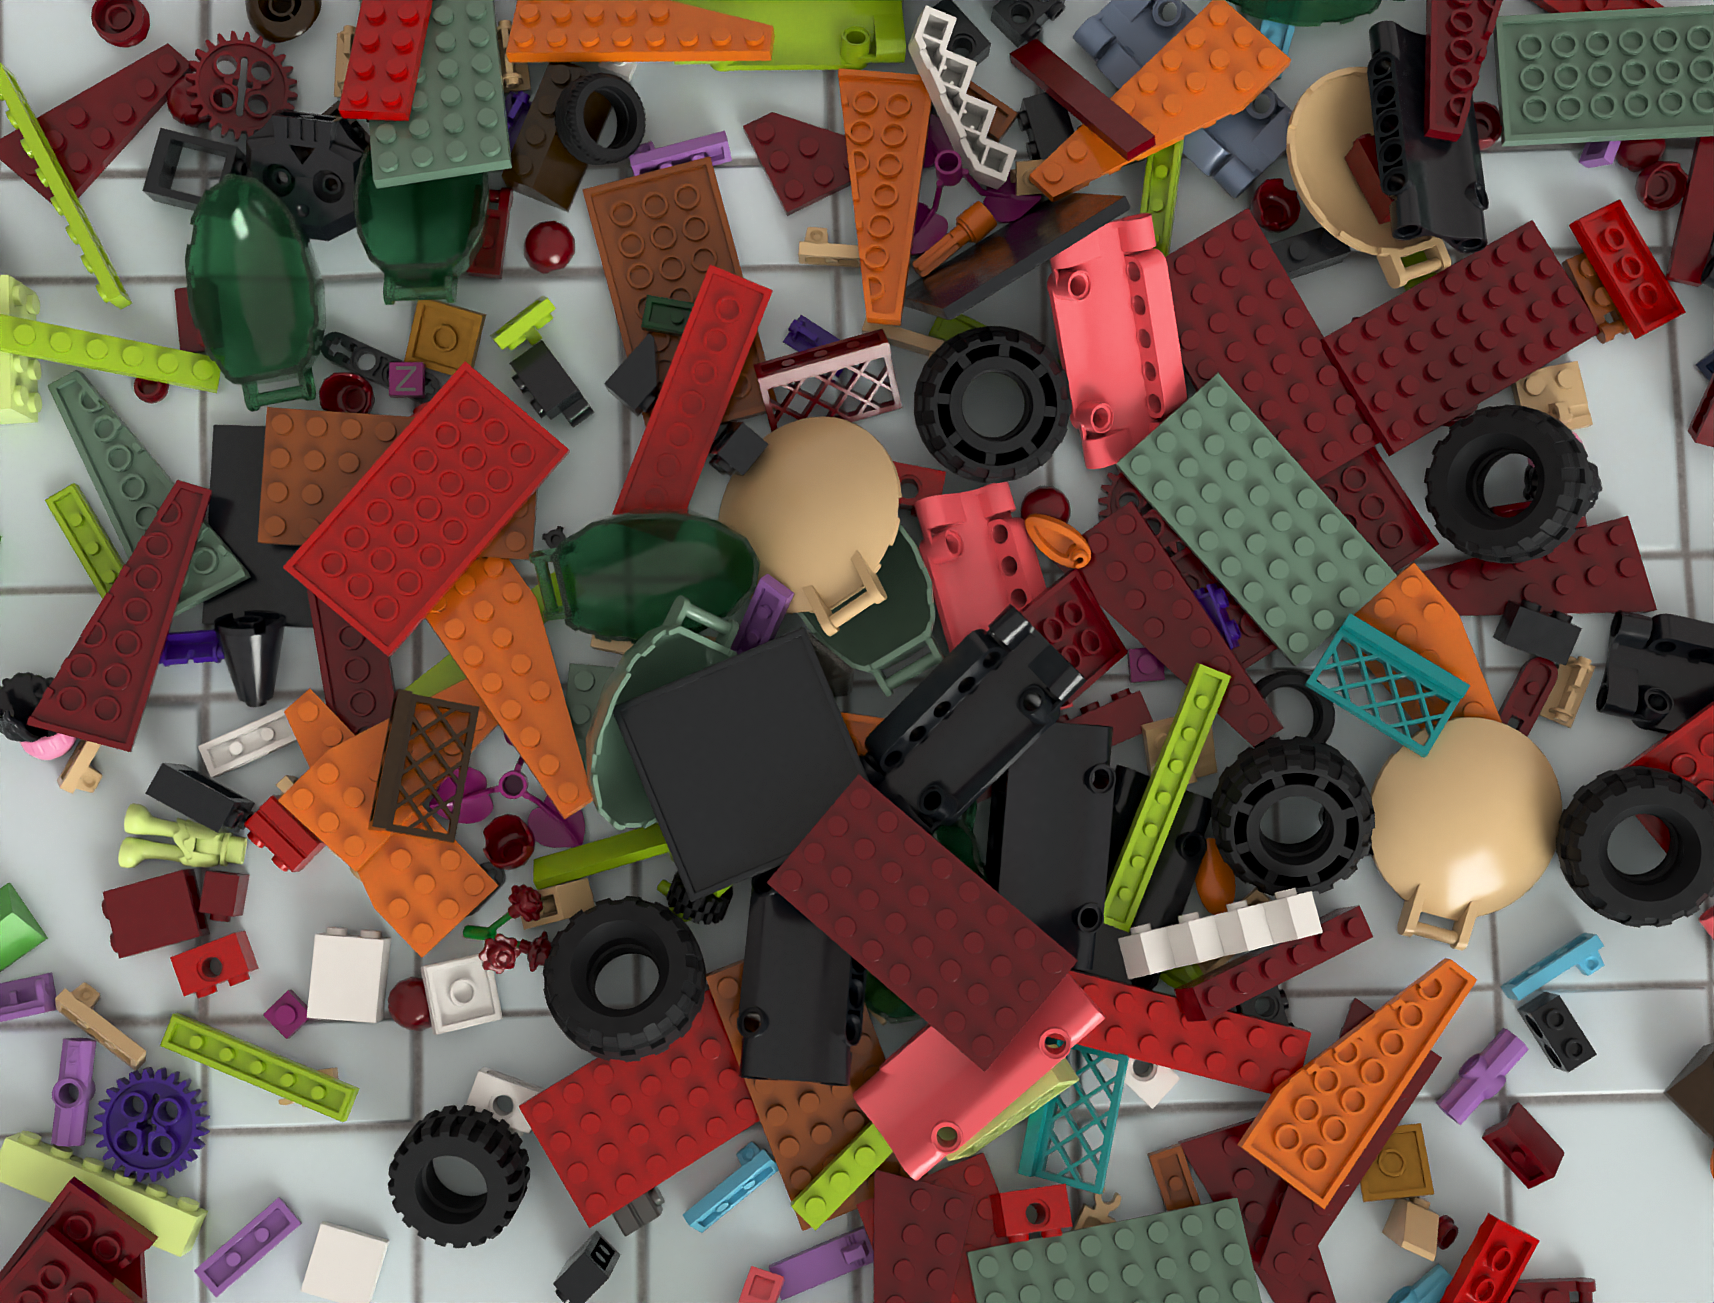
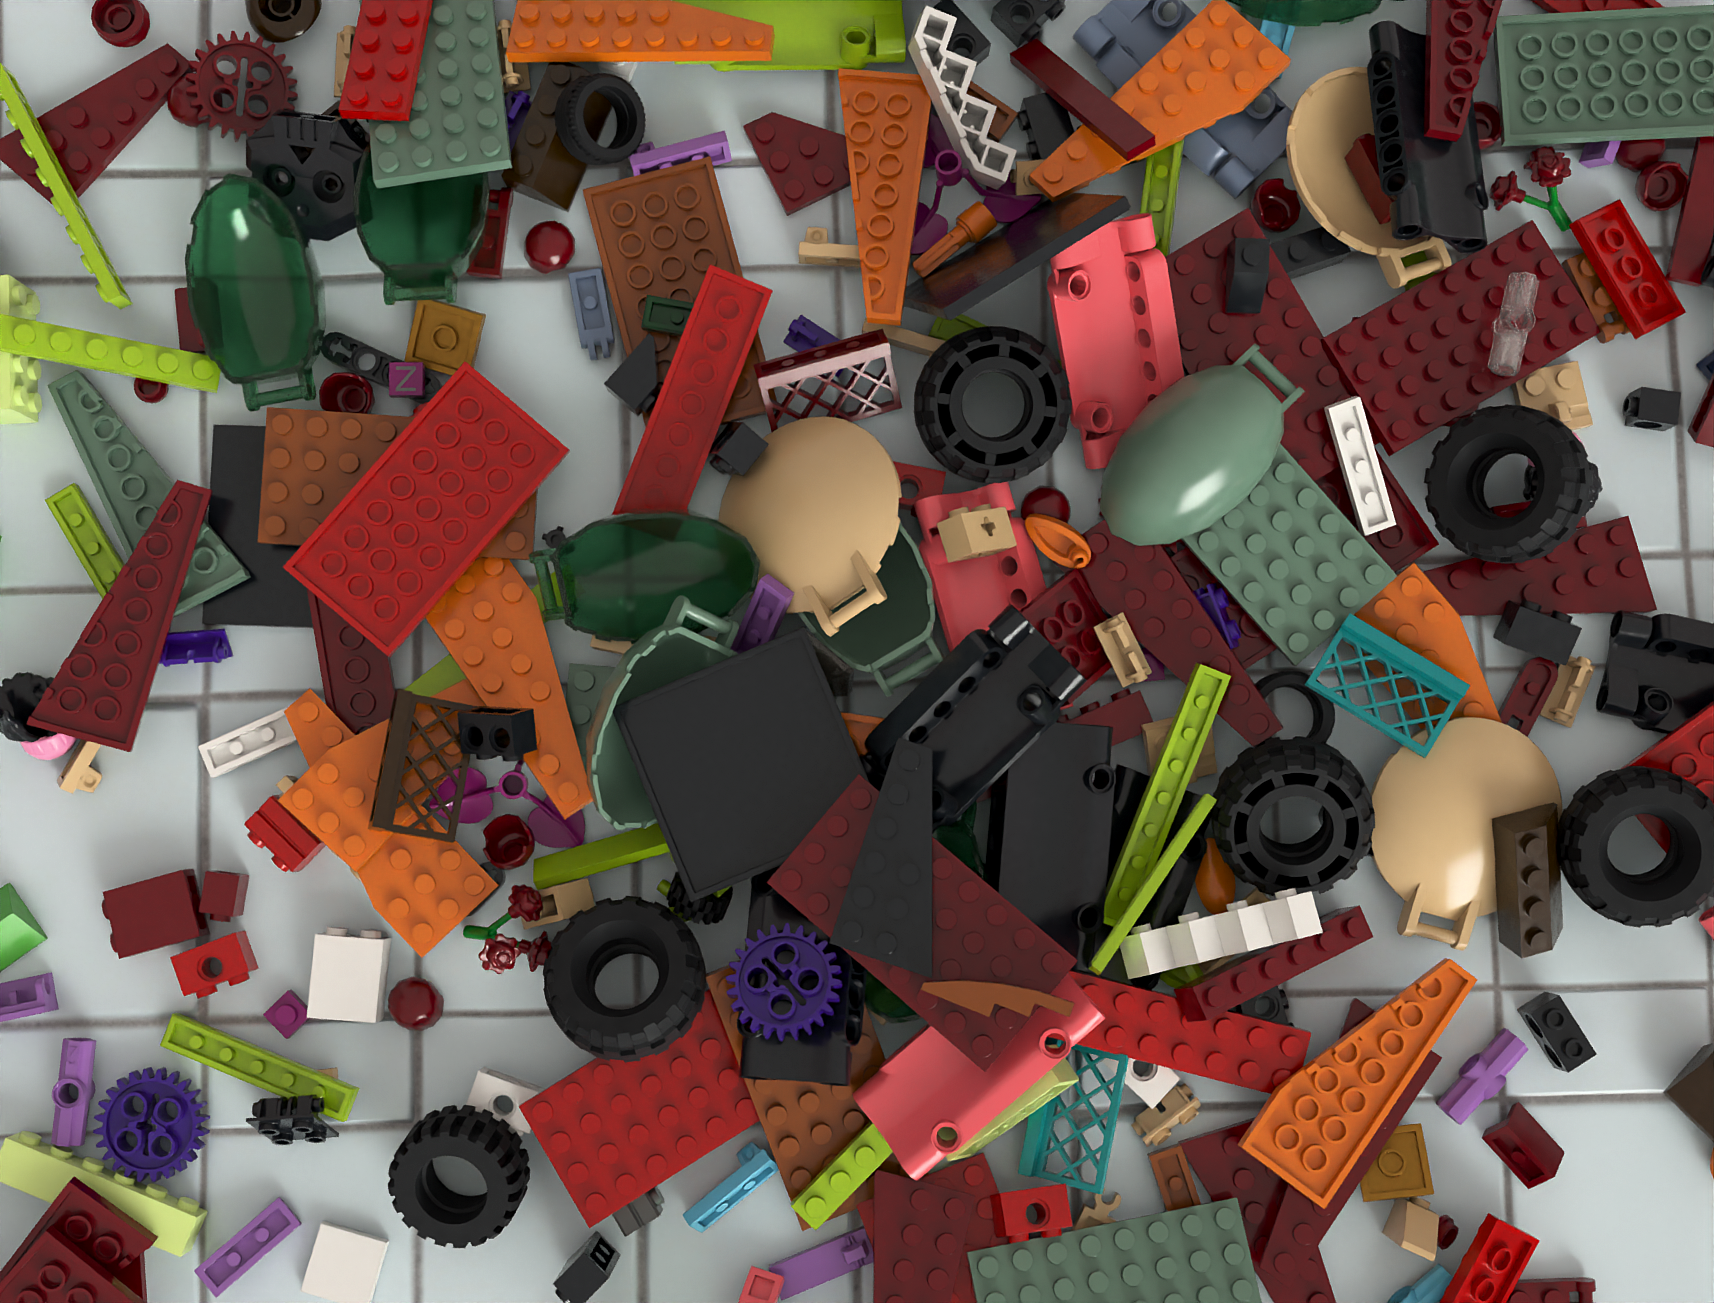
tan hinge [55,982,146,1071] -> none
yellowish green piece [118,803,247,868] -> none
black window [142,128,248,220] -> none
black window [145,763,255,833] -> none
black cone [214,610,285,707] -> none
white tile [421,954,503,1035] -> none
lime hinge [490,296,556,350] -> none
black hinge [509,340,595,428] -> none
medium azure hinge [1500,933,1604,1001] -> none
none -> black hinge [246,1095,339,1145]
none -> black brick [457,706,537,762]
none -> sand blue hinge [568,268,615,361]
none -> dark purple gear [726,923,843,1042]
none -> black wing [829,738,933,978]
none -> dark orange slope [921,980,1075,1017]
none -> tan brick [937,504,1017,563]
none -> lime tile [1088,793,1217,975]
none -> tan hinge [1093,612,1152,688]
none -> sand green windscreen [1100,343,1305,546]
none -> tan hinge [1131,1083,1201,1147]
none -> black slope [1225,238,1270,314]
none -> white plate [1324,396,1396,536]
none -> clear piece [1487,272,1540,376]
none -> dark red plant [1489,146,1572,232]
none -> dark brown slope [1492,802,1563,958]
none -> black brick [1622,387,1681,431]

